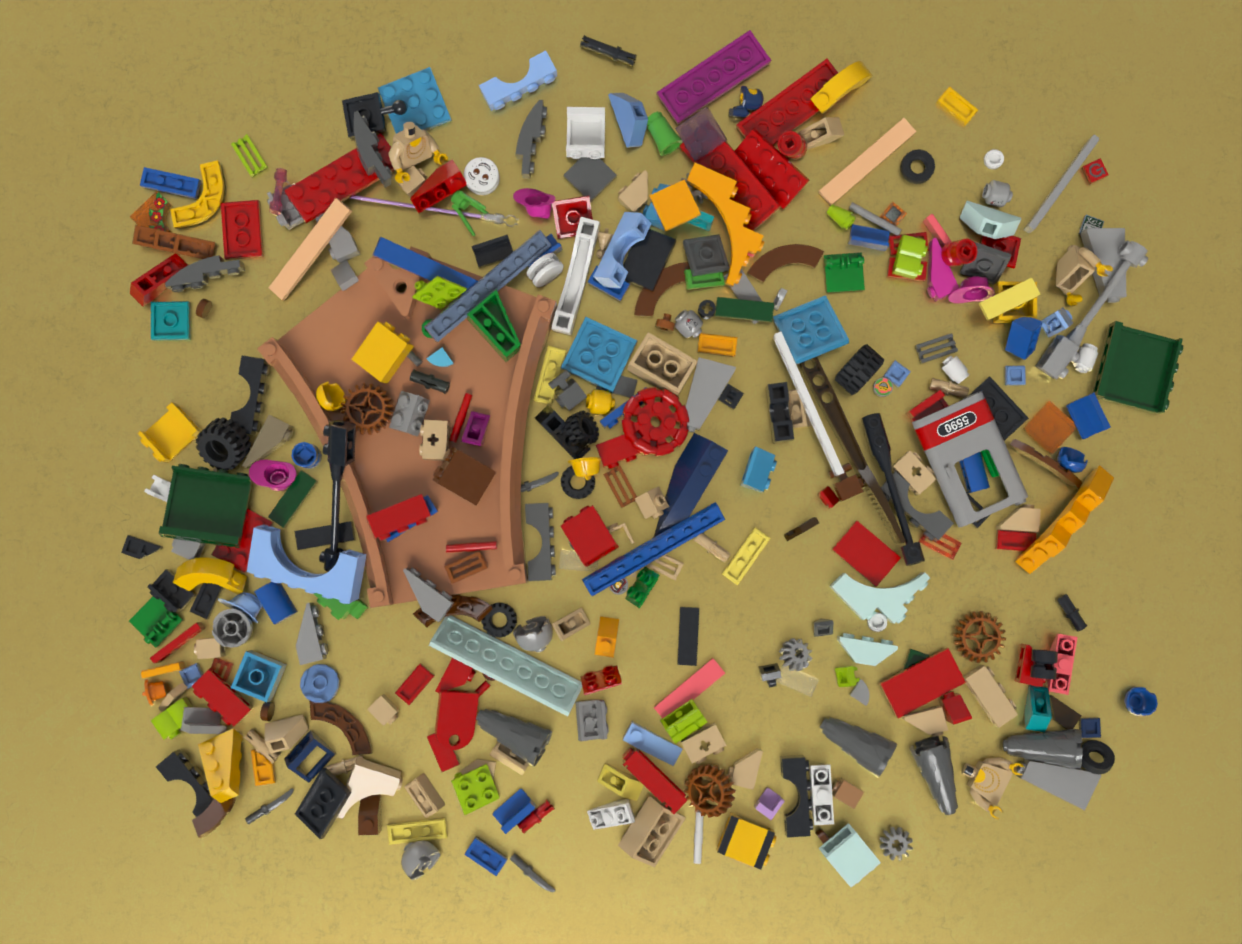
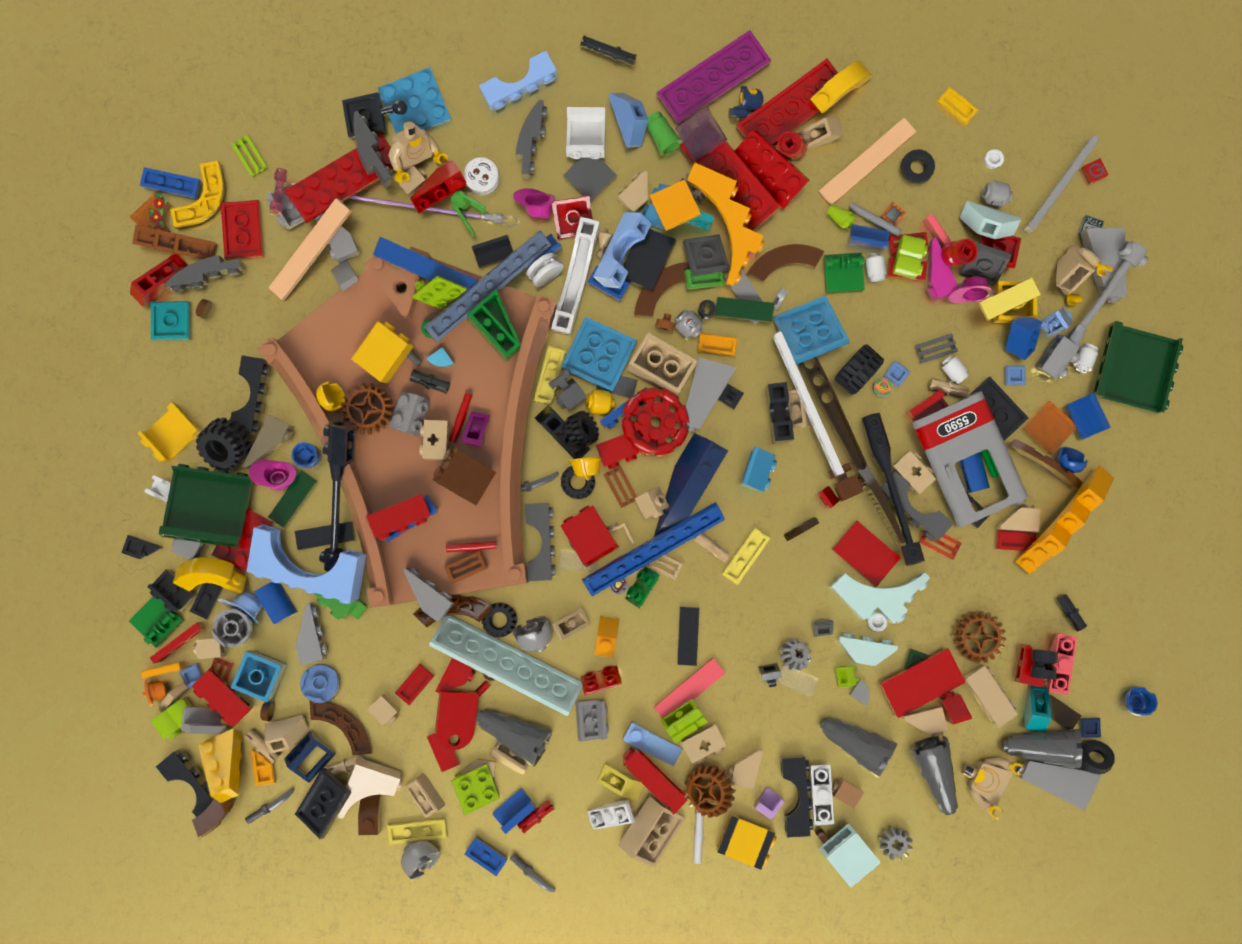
none -> white brick [865,253,887,282]

